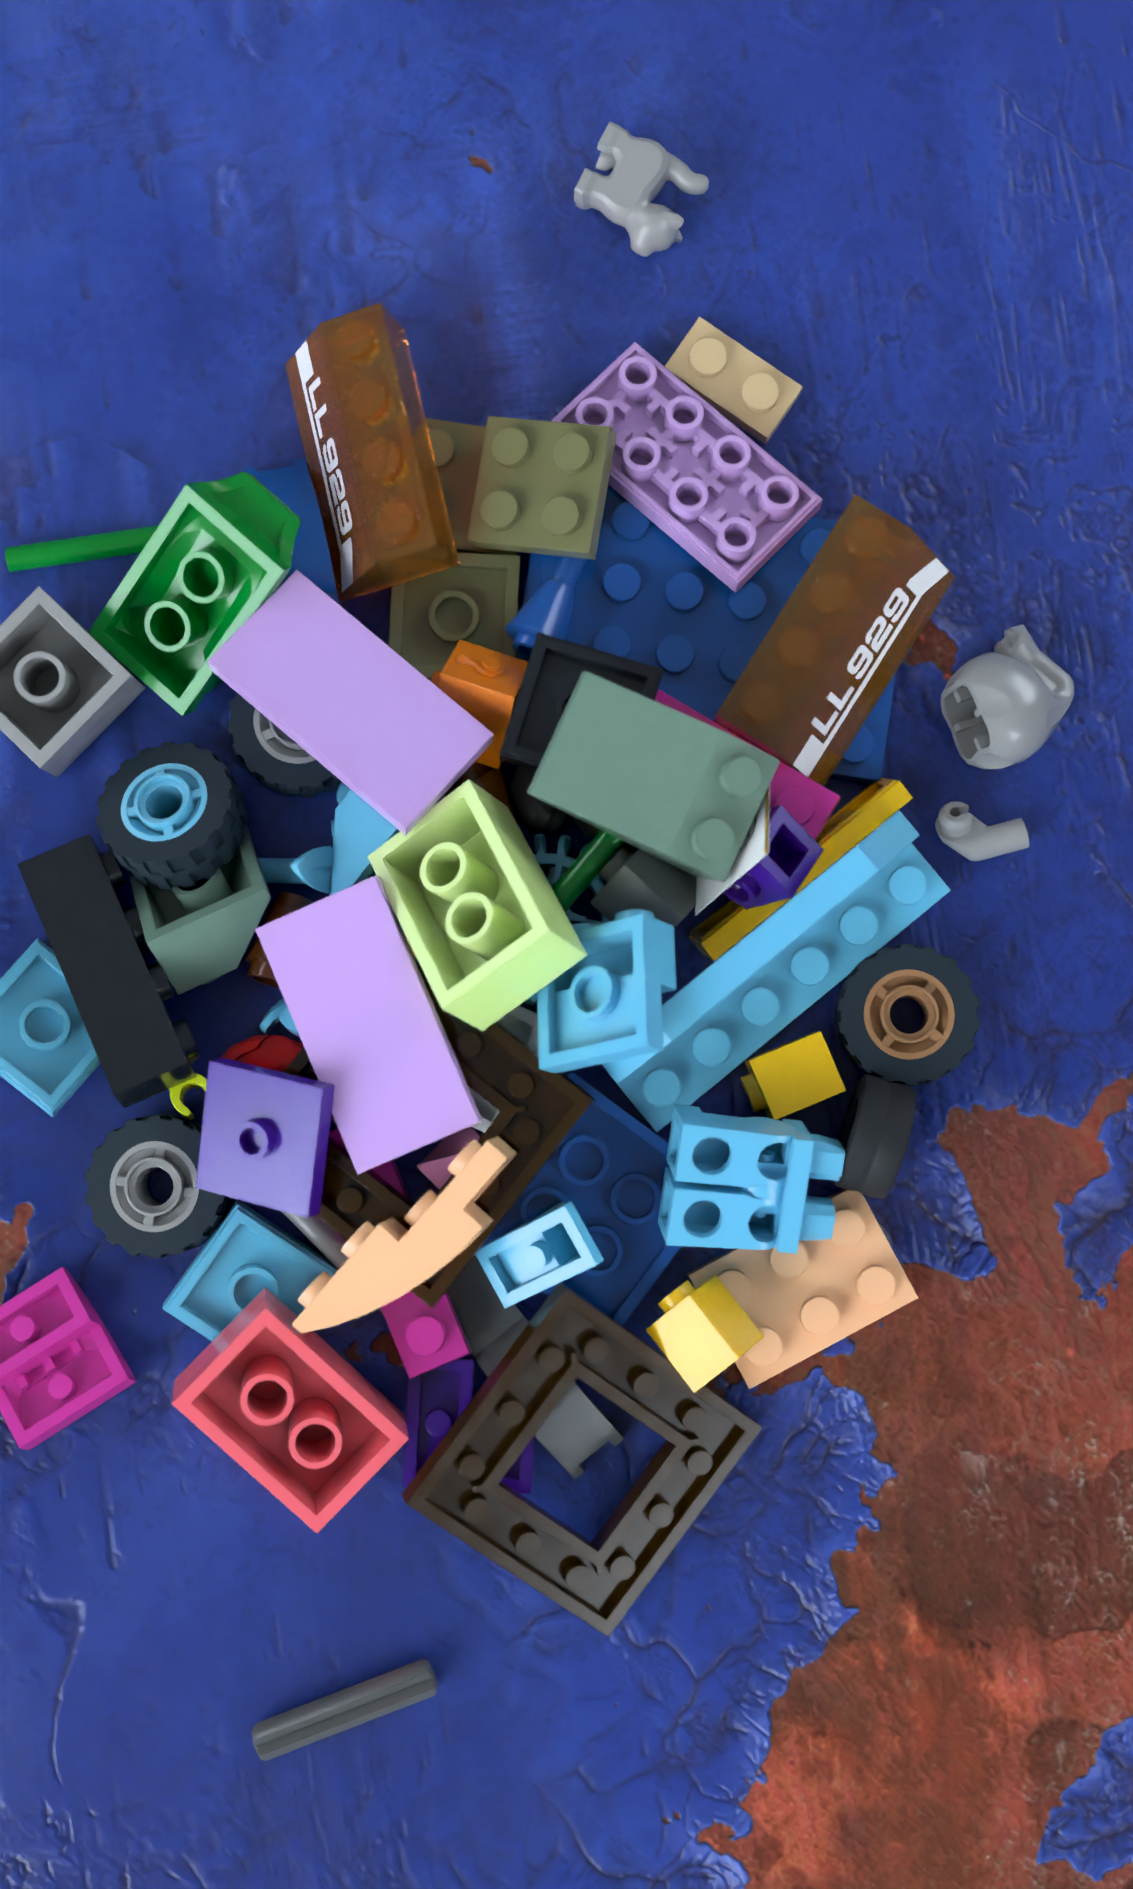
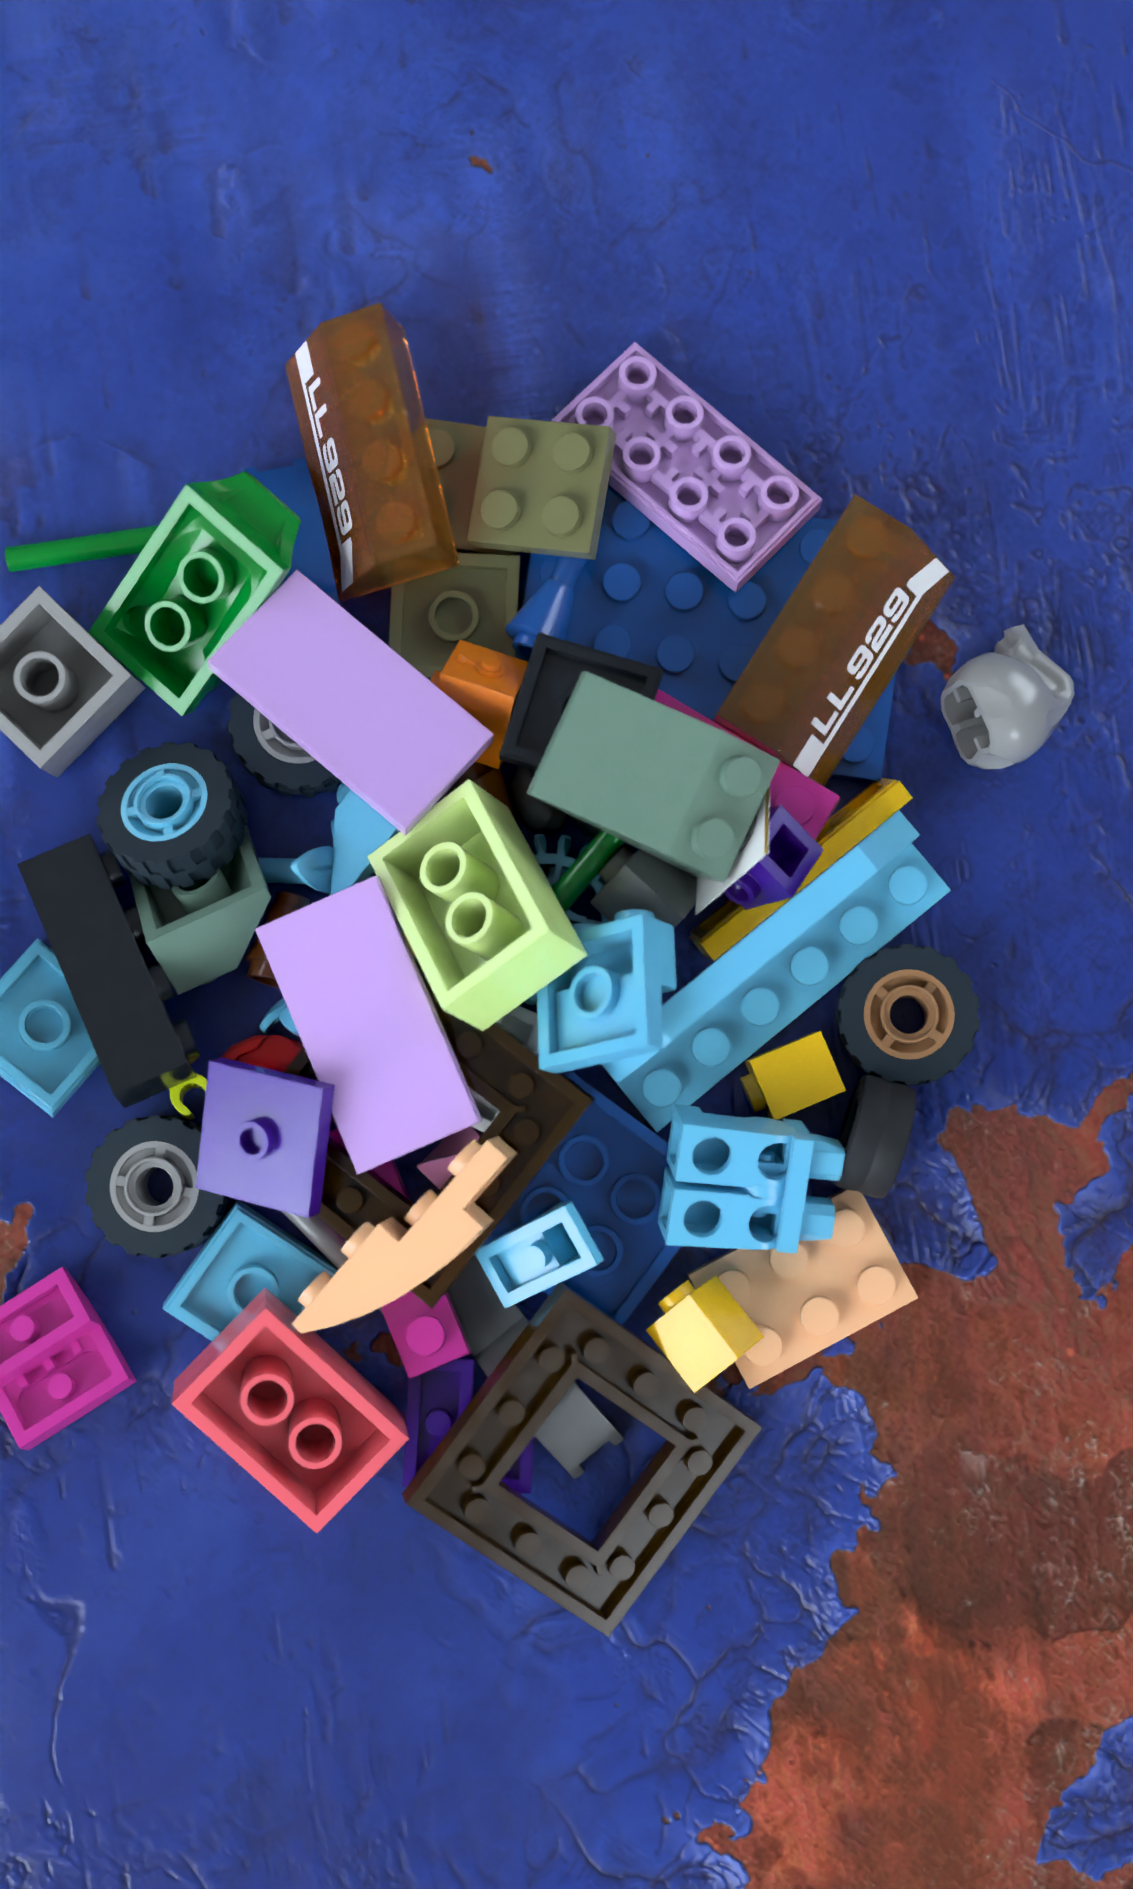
dark grey axle [251,1659,438,1761] -> none
light grey animal [574,122,709,257] -> none
tan plate [664,316,803,444] -> none
light grey arm [935,801,1029,861] -> none

